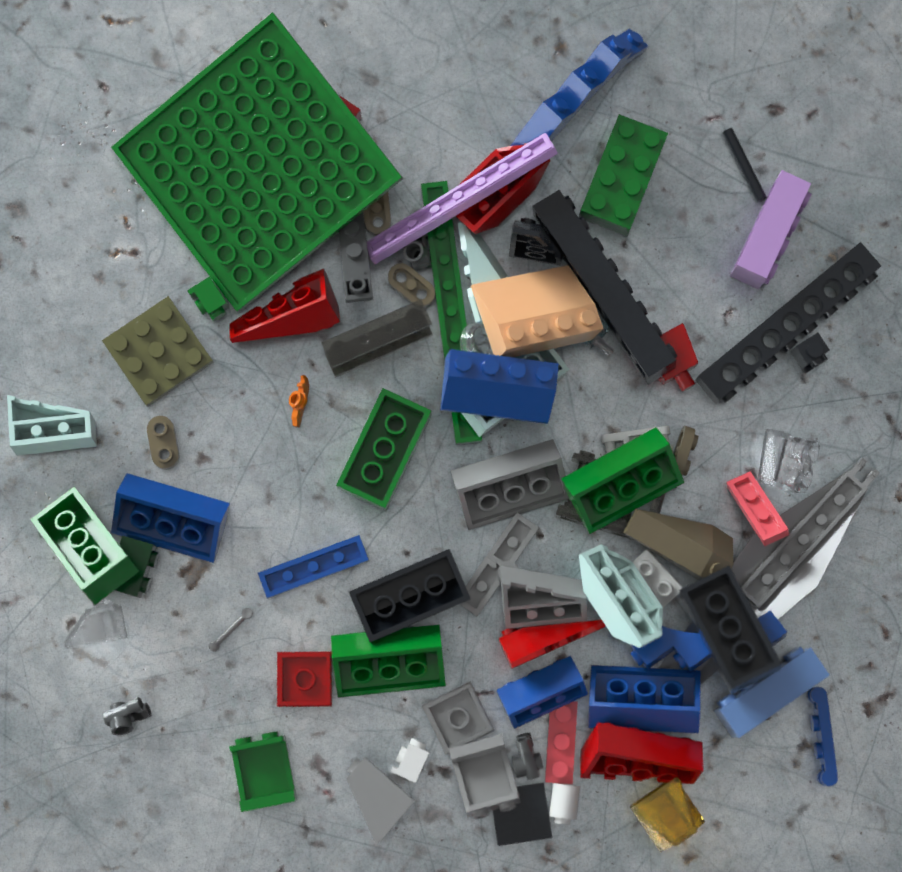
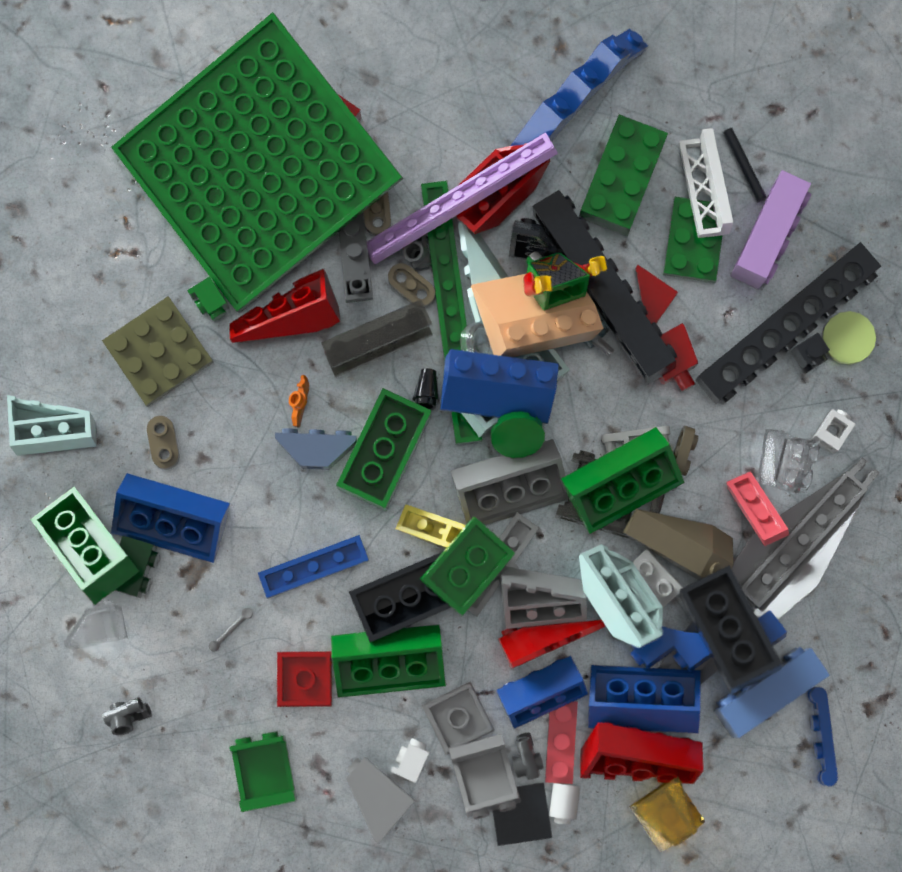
none -> sand blue slope [275,428,357,470]
none -> light yellow slope [395,504,466,549]
none -> black cone [412,368,439,410]
none -> green plate [420,517,516,616]
none -> green tile [491,412,545,458]
none -> torso [523,252,607,310]
none -> red tile [635,265,678,324]
none -> green plate [663,196,723,283]
none -> white fence [678,128,733,238]
none -> white brick [811,409,855,454]
none -> yellowish green tile [822,311,876,365]

